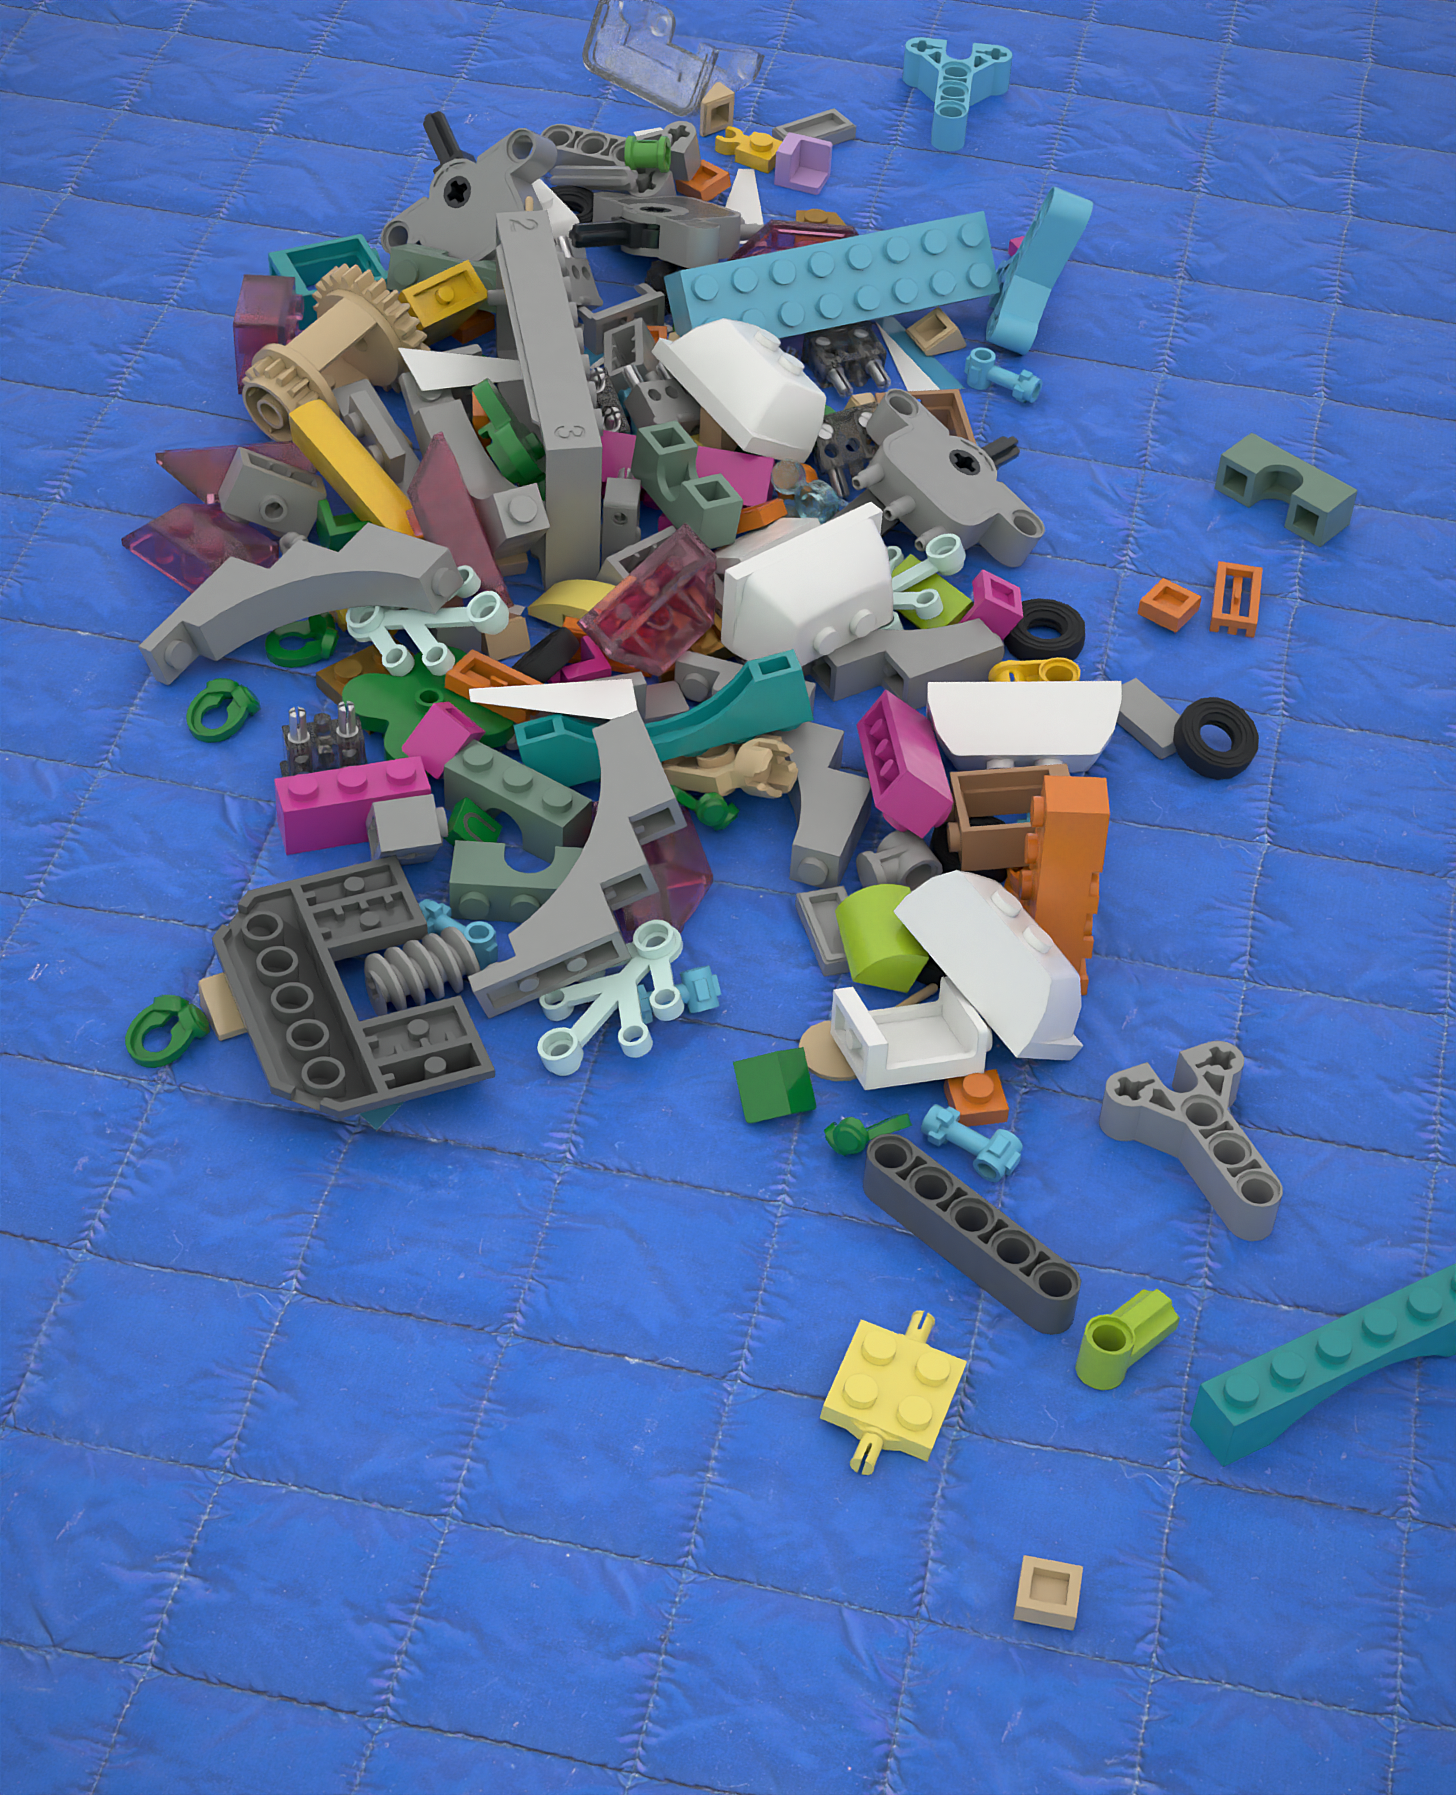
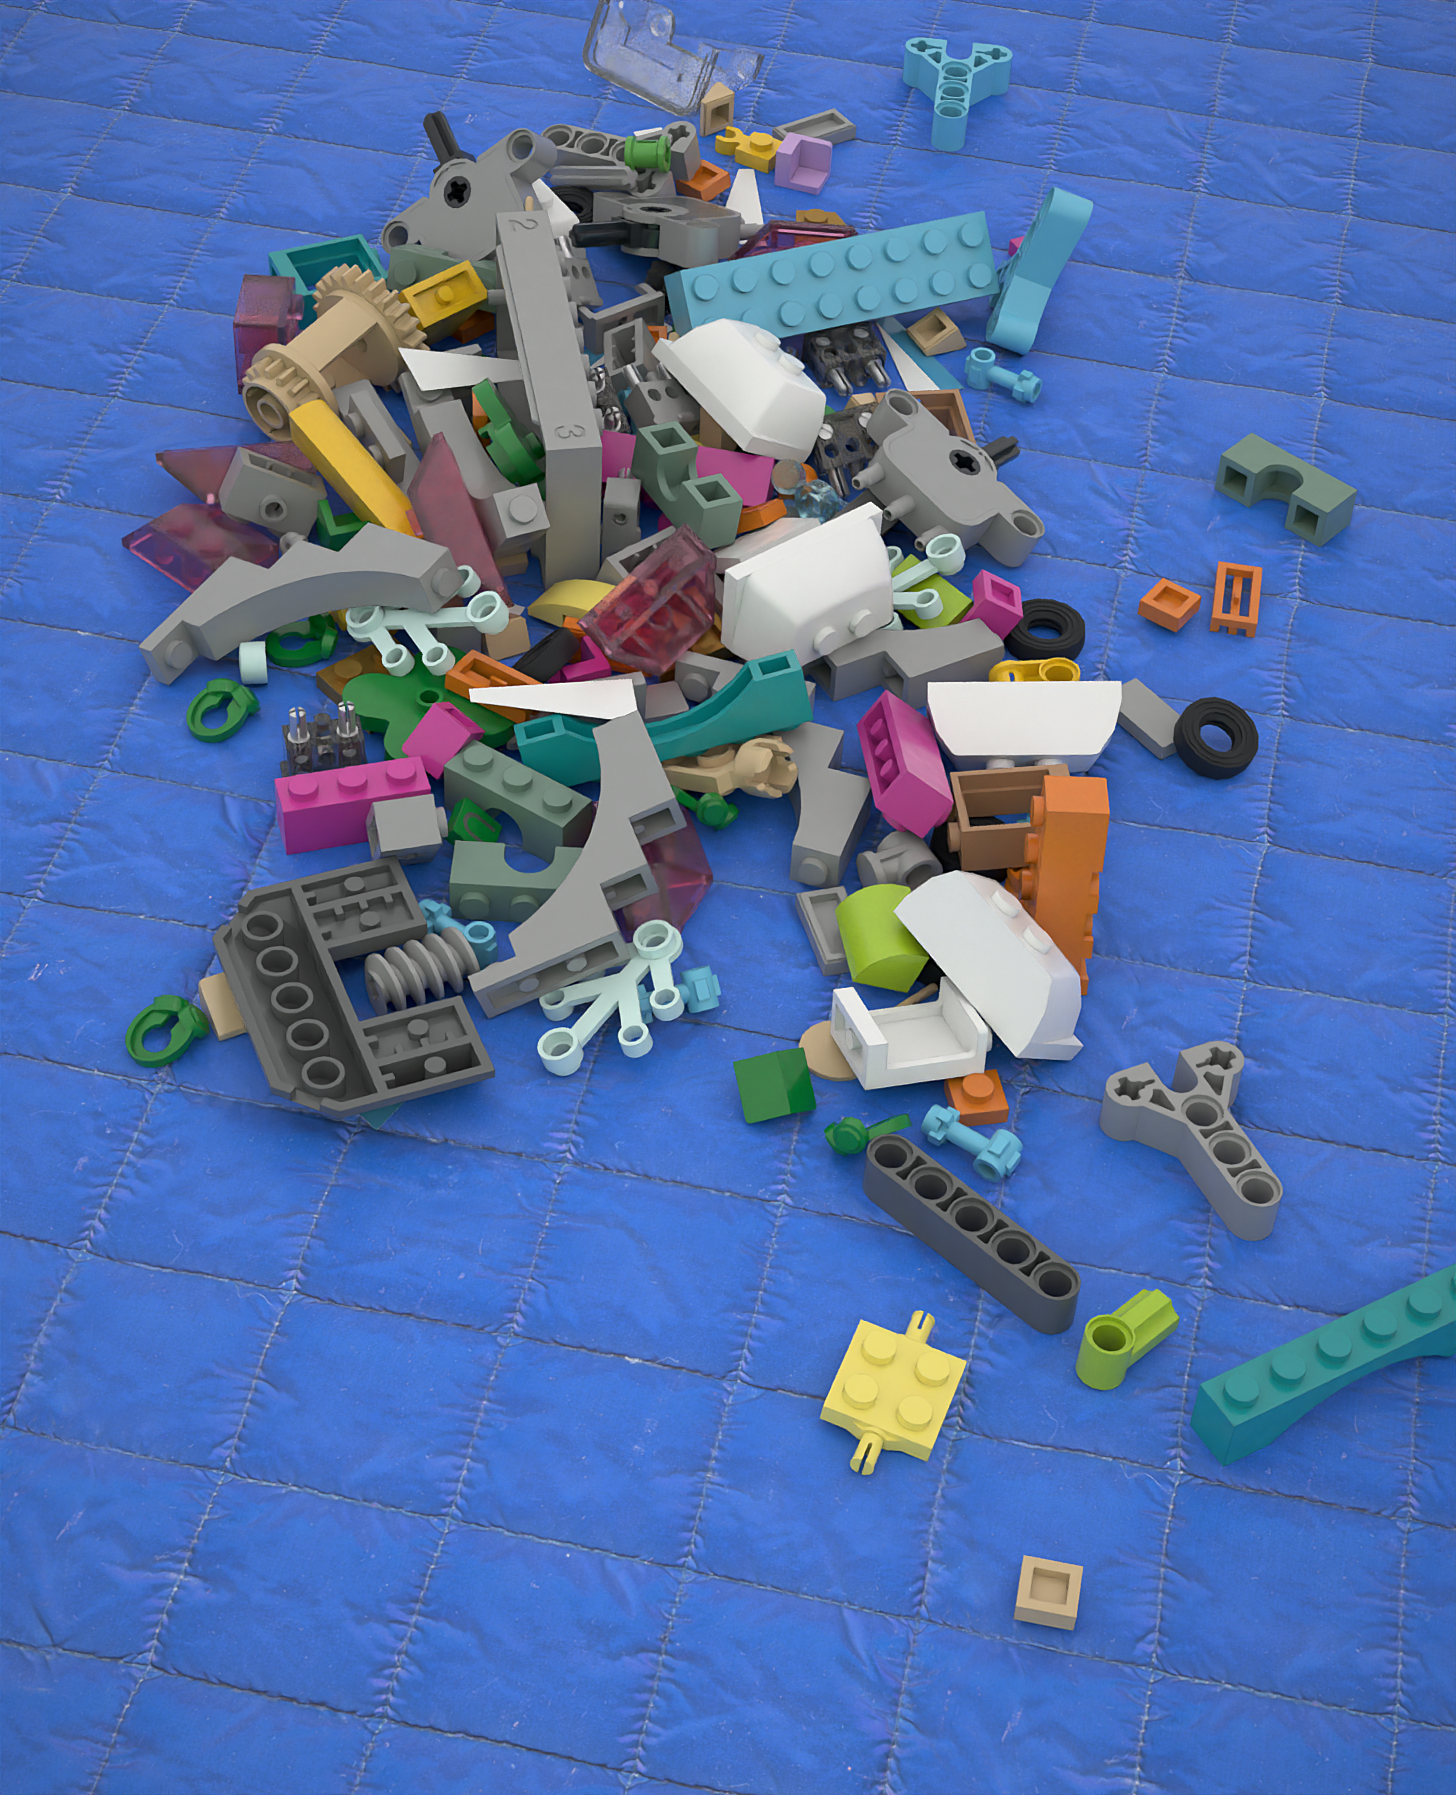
none -> light aqua piece [239,641,268,685]

